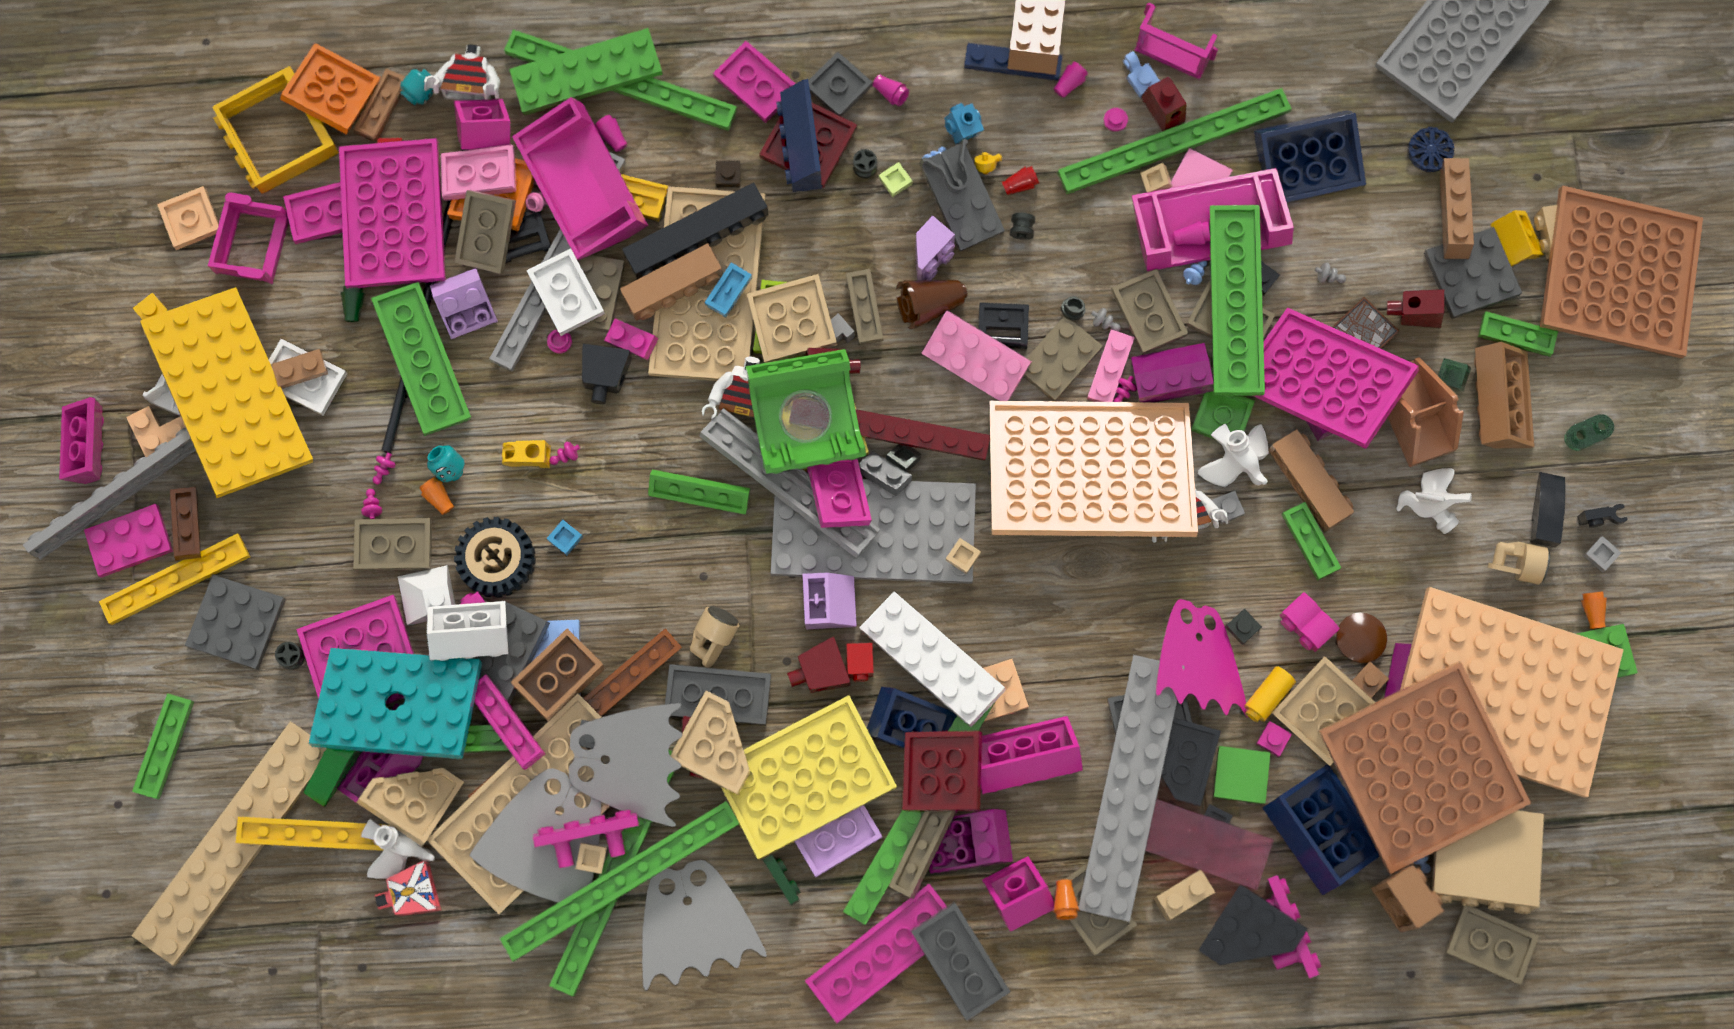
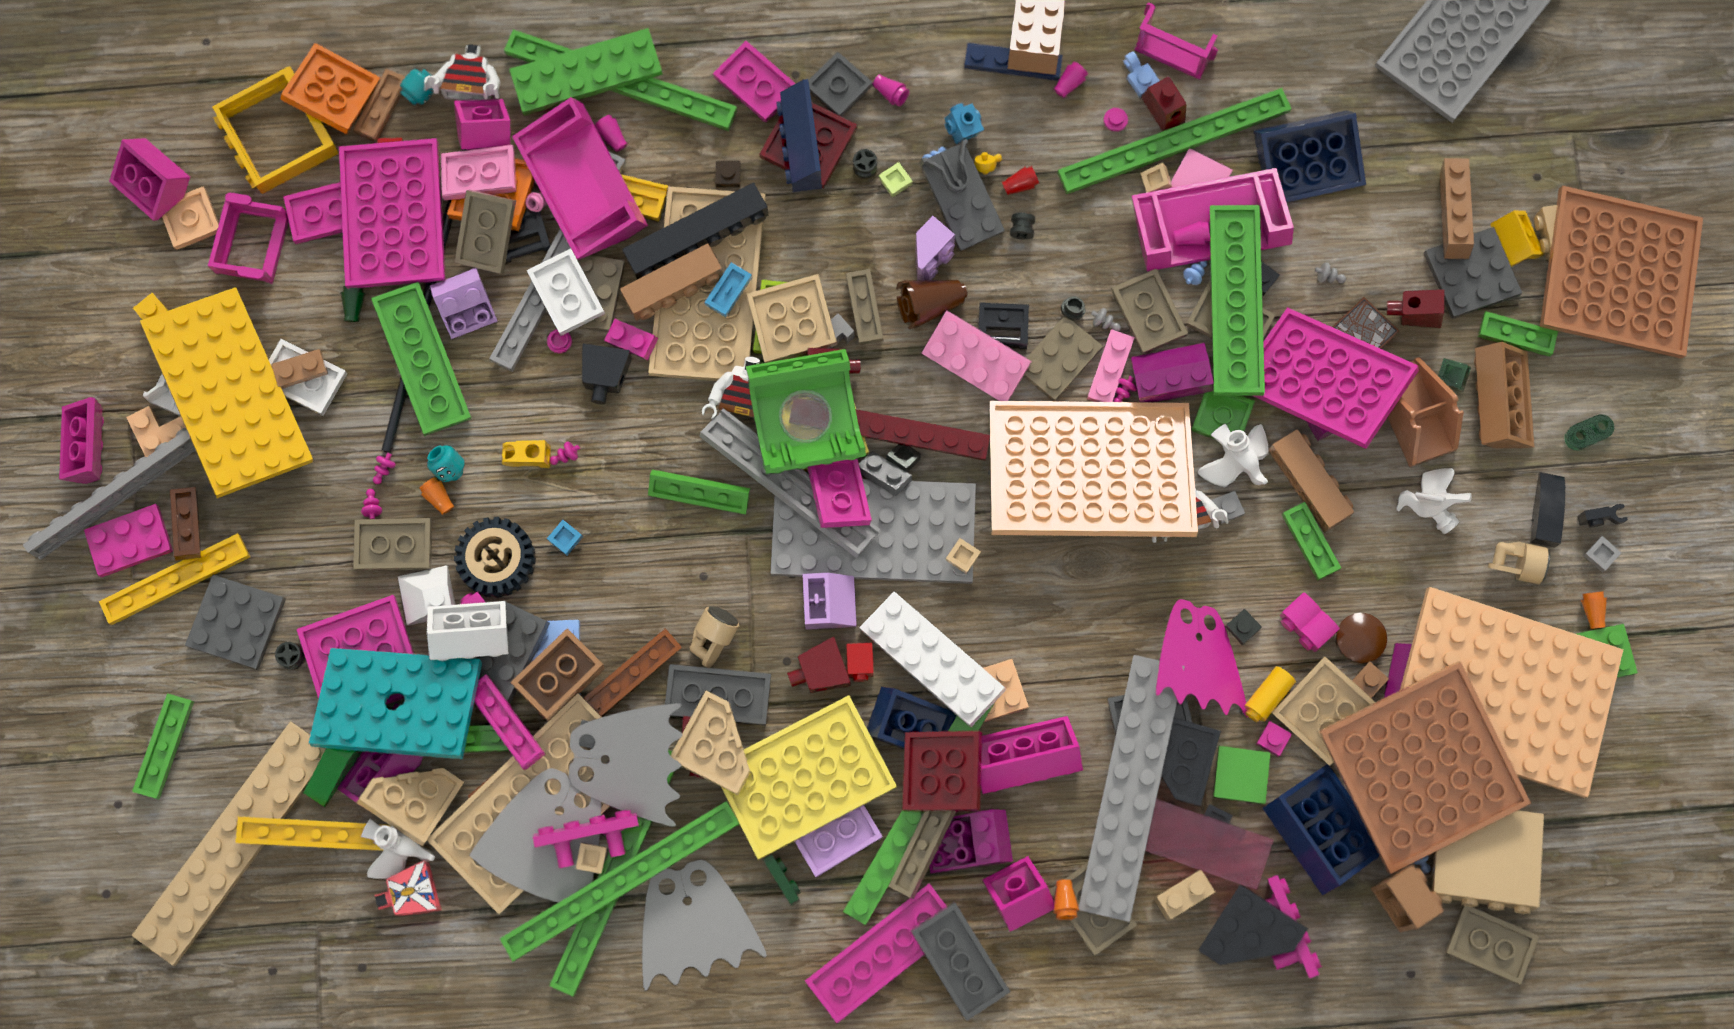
dark blue wheel [1408,127,1455,172] -> none
none -> dark pink slope [109,138,190,221]

